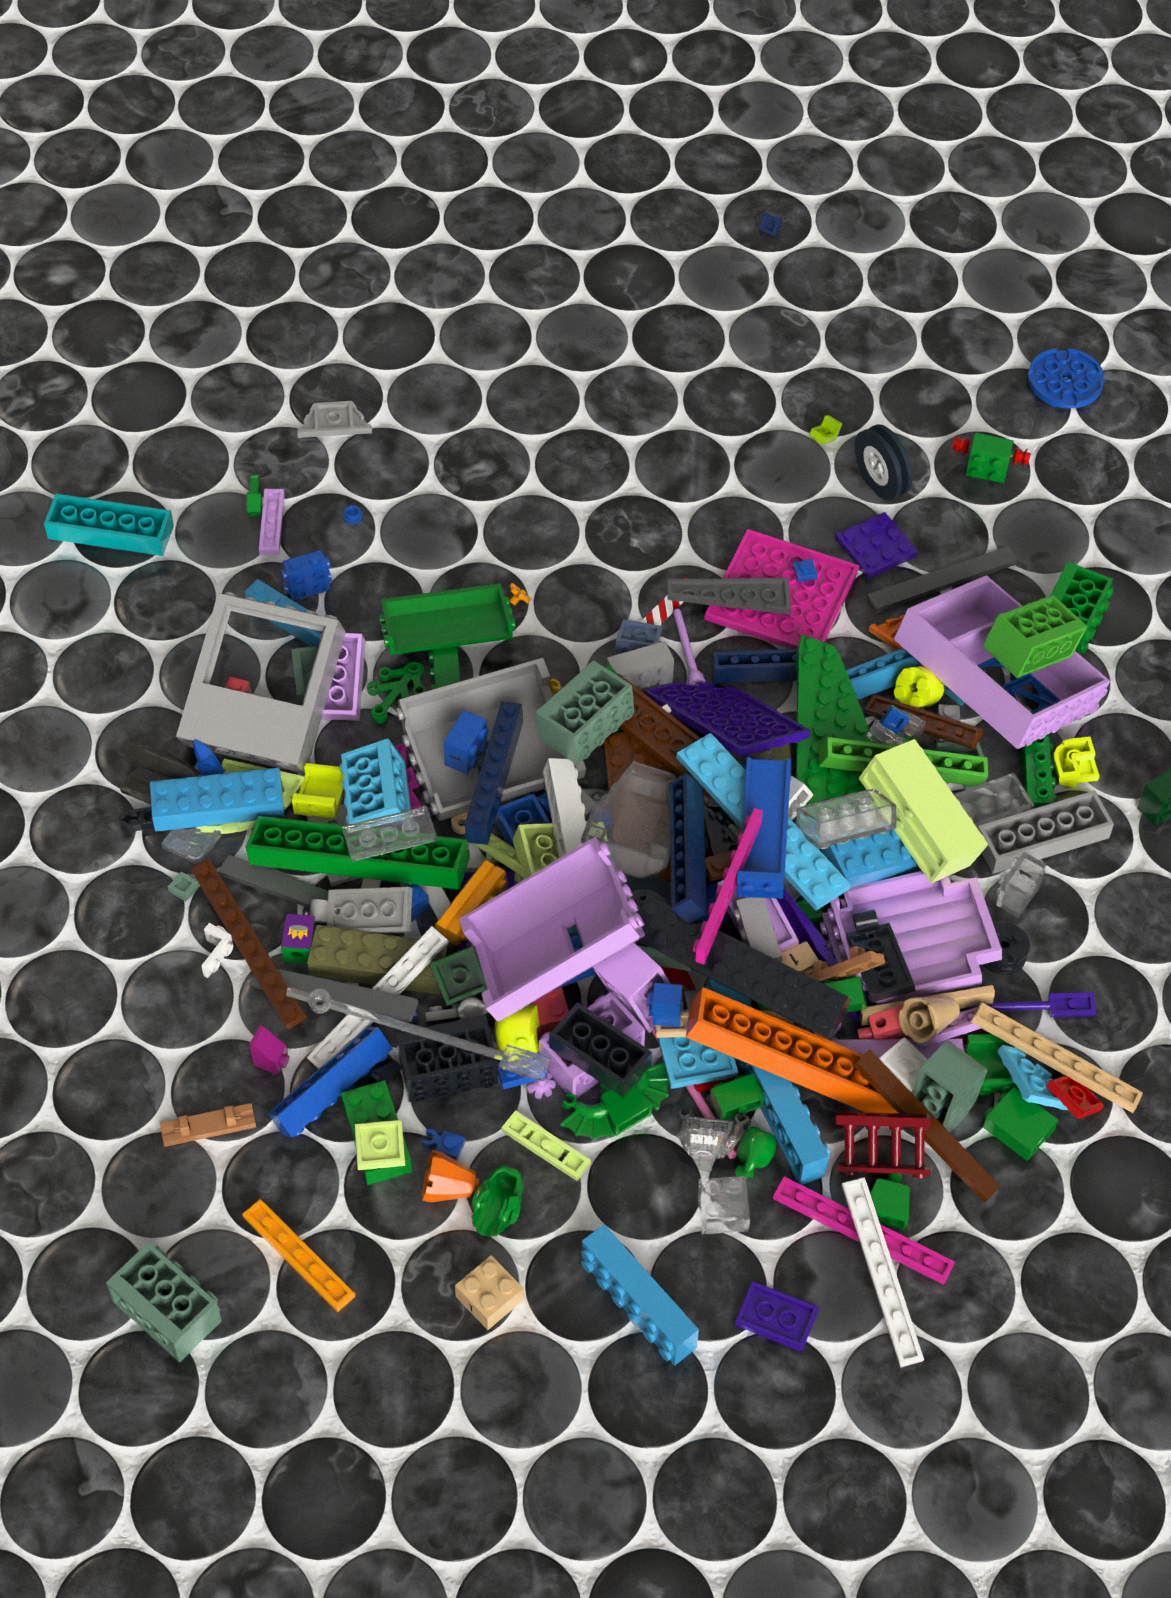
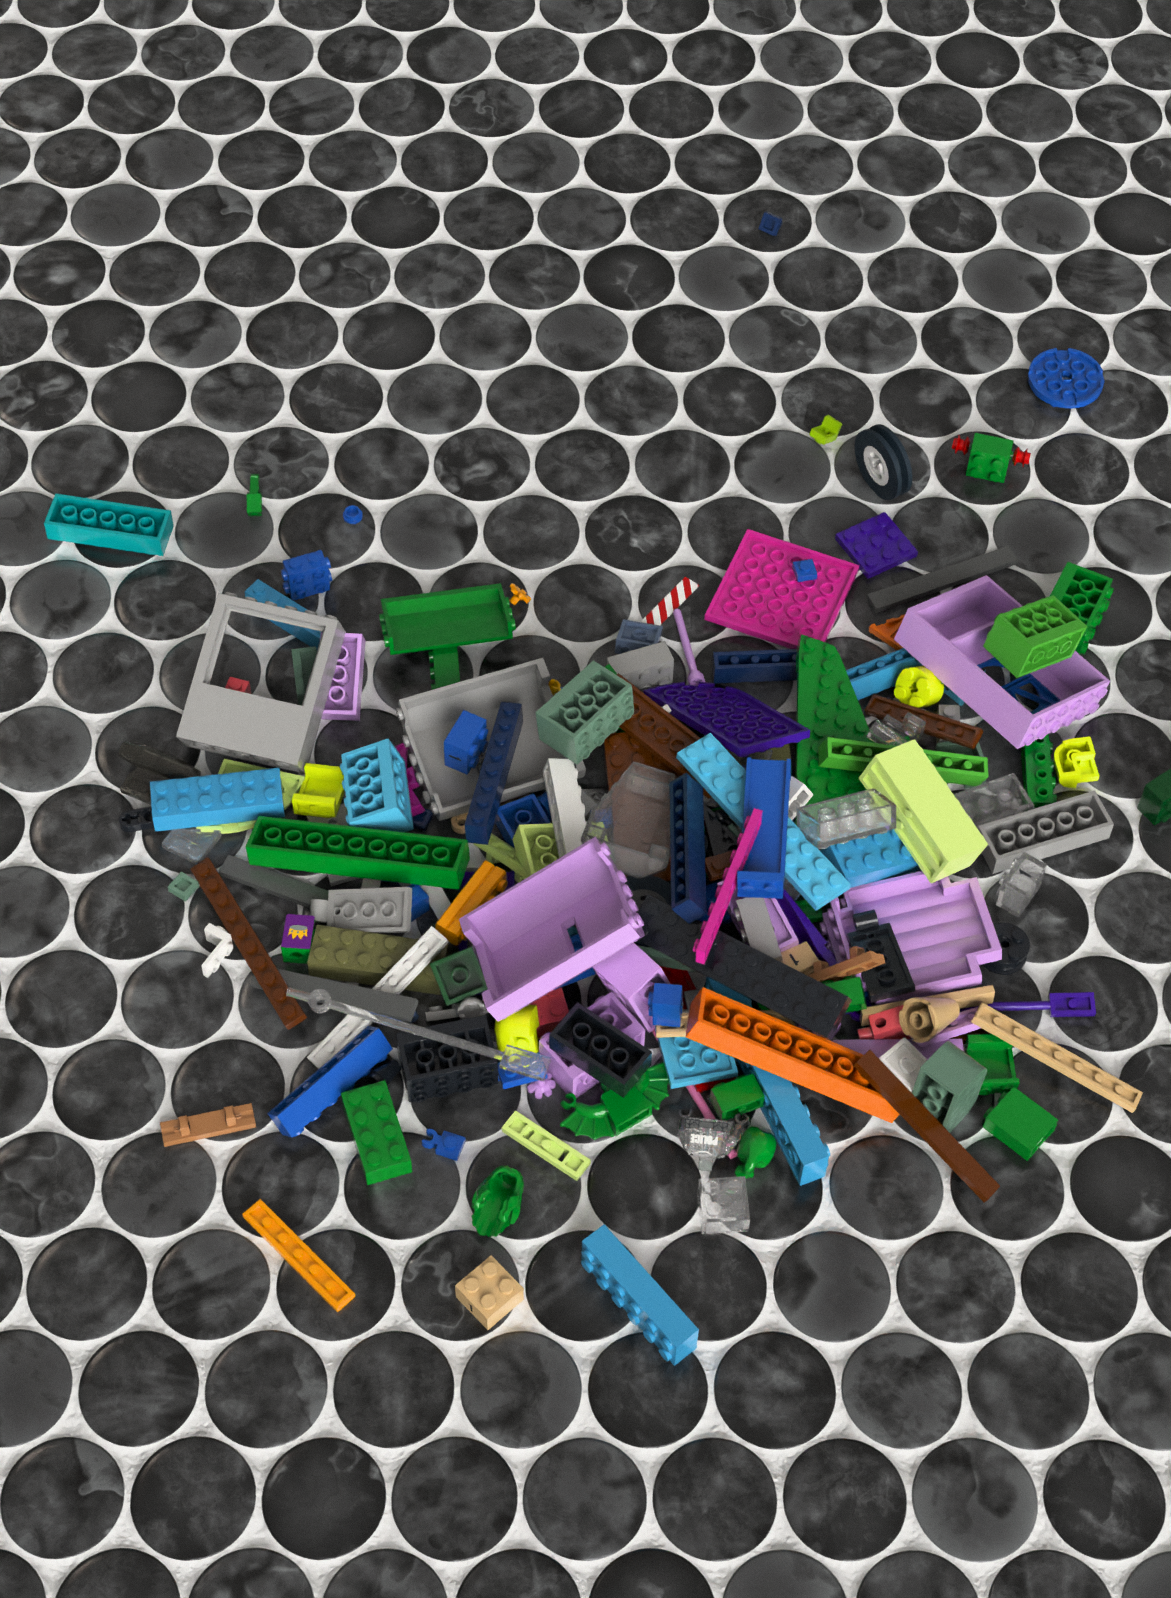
sand green brick [106,1242,222,1362] -> none
blue plate [193,739,225,776] -> none
magenta slope [250,1025,290,1075] -> none
lavender plate [259,489,285,555] -> none
light grey wing [297,401,372,438] -> none
clear plate [342,806,437,862] -> none
yellowish green tile [355,1120,405,1170] -> none
green plant [367,661,426,724] -> none
orange cone [422,1150,479,1202] -> none
dark grey wing [667,578,791,614] -> none
dark purple tile [734,1281,819,1352] -> none
dark pink plate [773,1176,955,1285] -> none
dark red fence [836,1111,933,1178] -> none
white tile [841,1177,924,1368] -> none
green torso [870,1173,910,1231] -> none
blue plate [880,705,910,734] -> none
medium azure plate [997,1045,1068,1110] -> none
red tile [1046,1076,1104,1119] -> none

